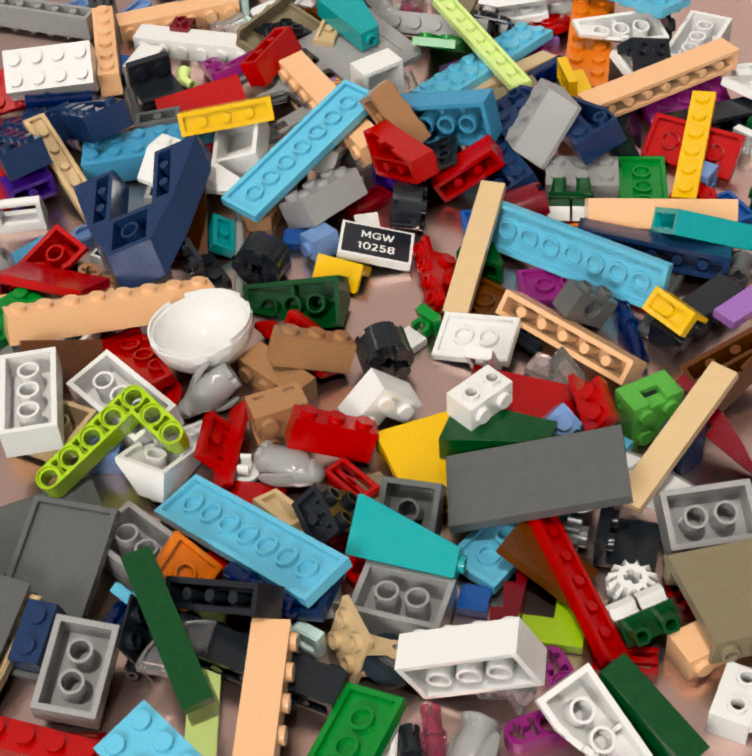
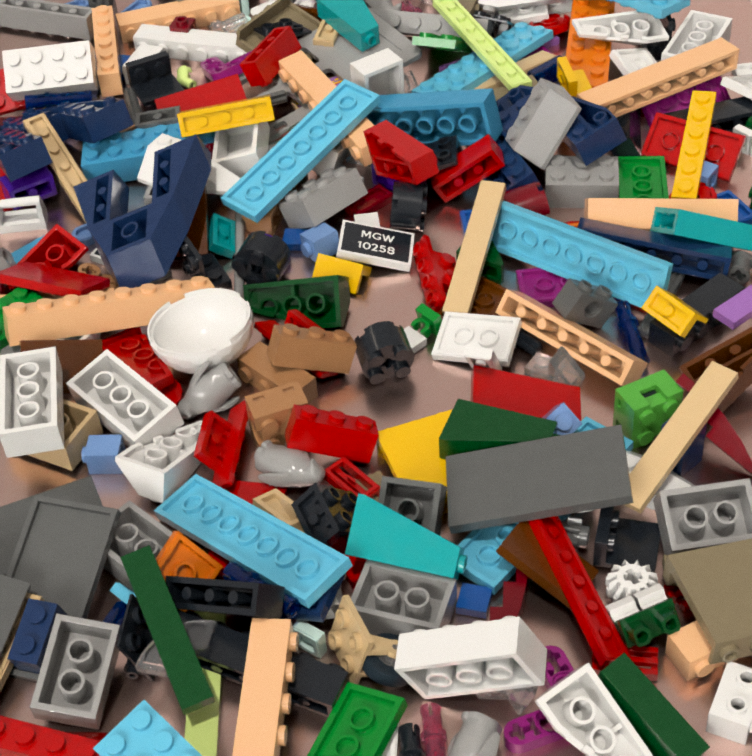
lime beam [35,385,190,498] -> none
white plate [235,453,261,482] -> none
white brick [338,367,422,427] -> none
medium nougat brick [359,79,431,143] -> none
white brick [446,364,513,431] -> none
lime tile [522,599,585,654] -> none
dark green hips [547,178,594,221] -> none
red bracket [568,373,619,431] -> none
black bracket [617,37,671,72] -> none

